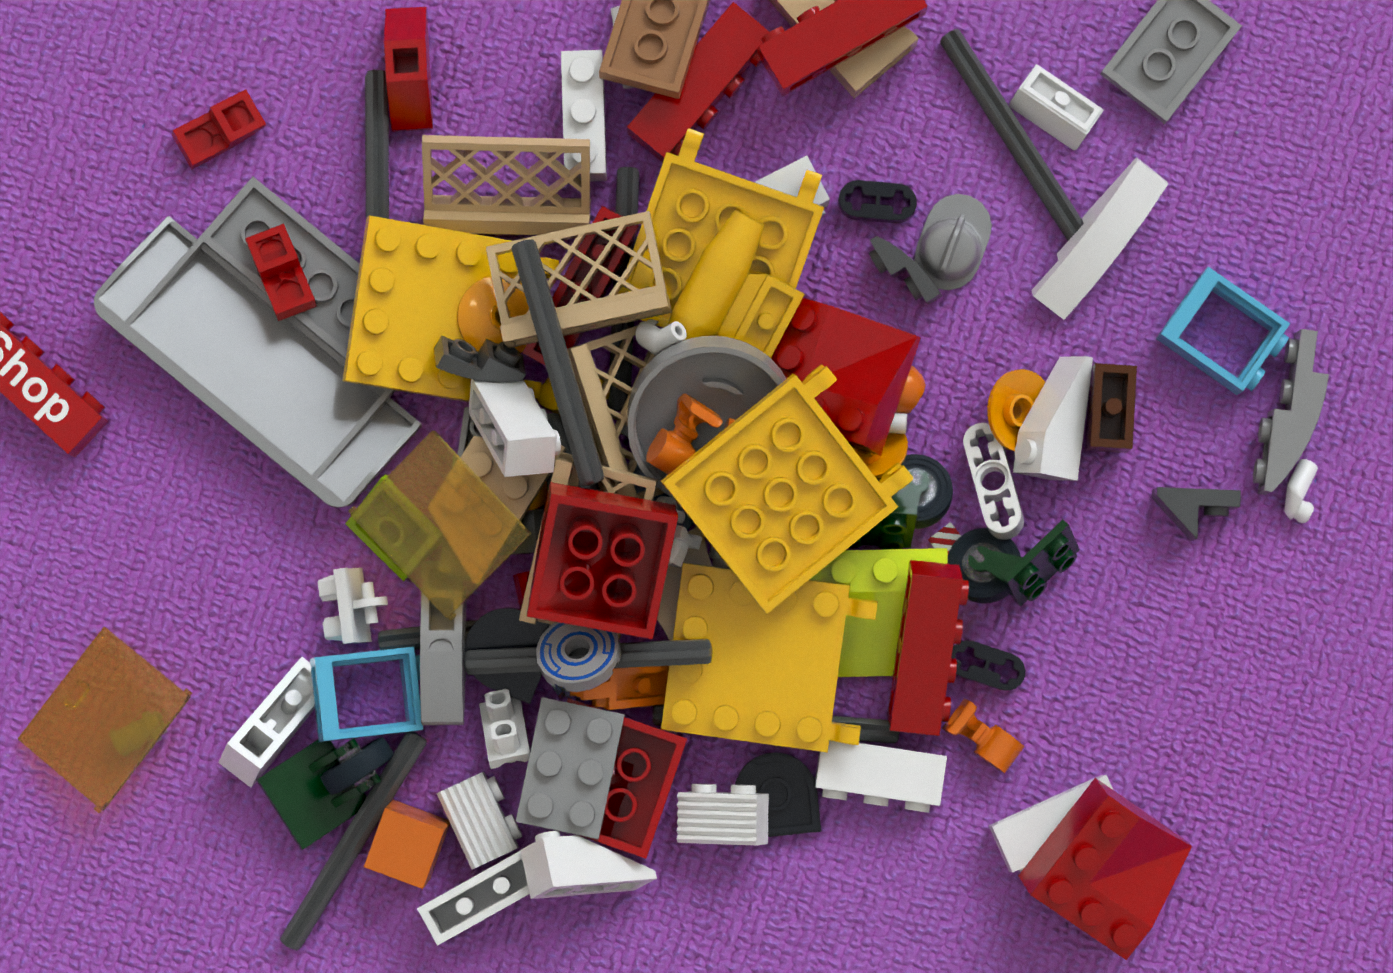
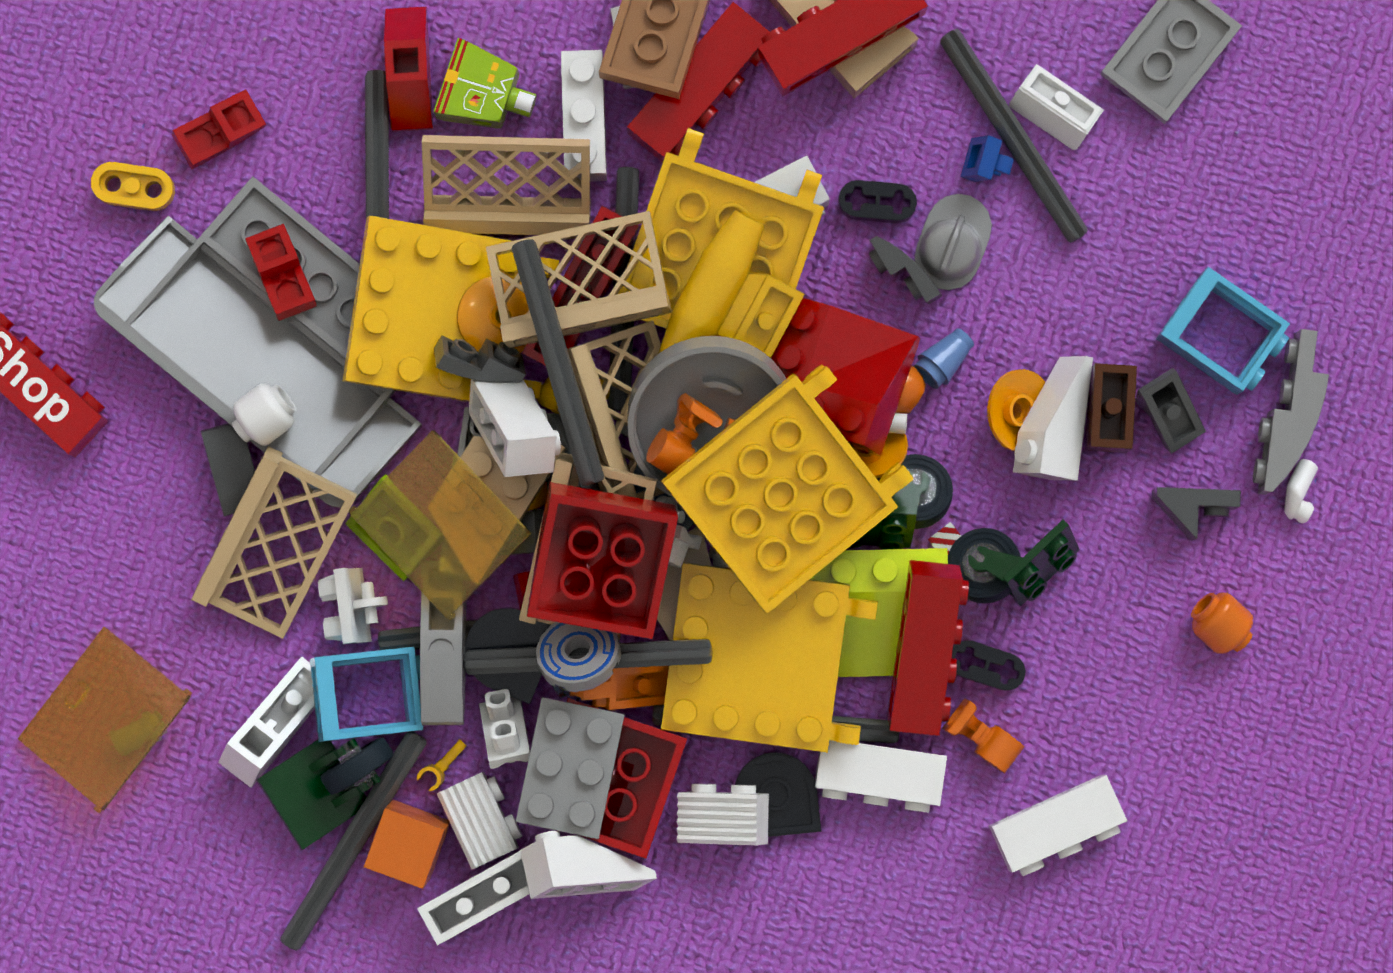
white arm [635,319,687,355] -> none
white beam [963,423,1024,540] -> none
red slope [1018,778,1192,960] -> none
white slope [1031,157,1168,320] -> none
none -> yellow plate [91,162,175,211]
none -> tan fence [191,446,357,639]
none -> dark grey slope [201,423,255,516]
none -> white head [232,383,296,446]
none -> yellow hand [417,739,467,791]
none -> lime torso [433,38,537,129]
none -> medium blue cone [914,328,974,389]
none -> blue tile [960,135,1014,182]
none -> dark grey slope [1135,368,1206,454]
none -> orange head [1191,592,1253,654]

